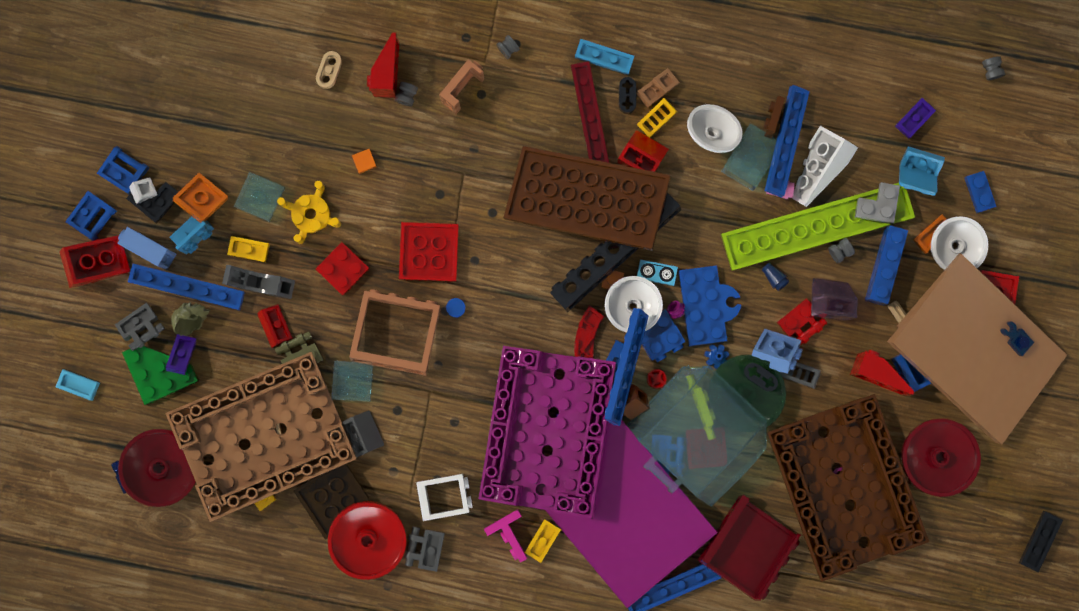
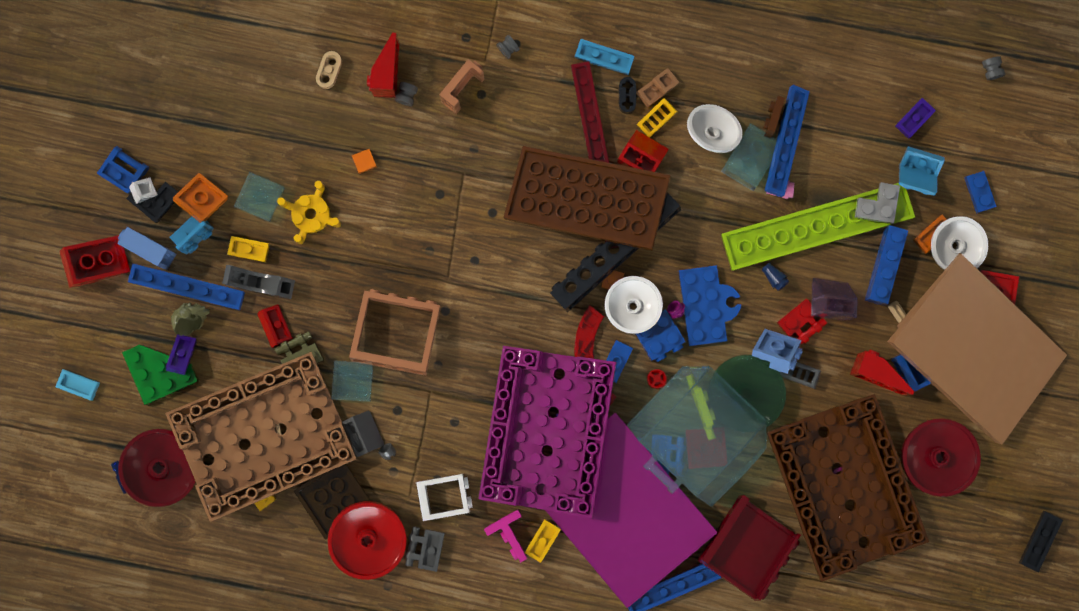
blue plate [65,191,117,241] -> none
dark grey plate [115,303,165,351] -> none
red plate [315,242,370,296] -> none
red plate [399,222,459,282] -> none
blue tile [446,298,466,318] -> none
blue plate [604,308,649,426] -> none
reddish brown slope [623,384,649,420] -> none
tile [637,260,678,286] -> none
blue plant [704,344,729,369] -> none
black beam [743,363,778,391] -> none
white wedge [792,126,858,207] -> none
dark grey wheel [828,238,855,264] -> none
clear blue plate [1000,321,1034,356] -> none
none -> dark grey hinge [379,443,396,460]

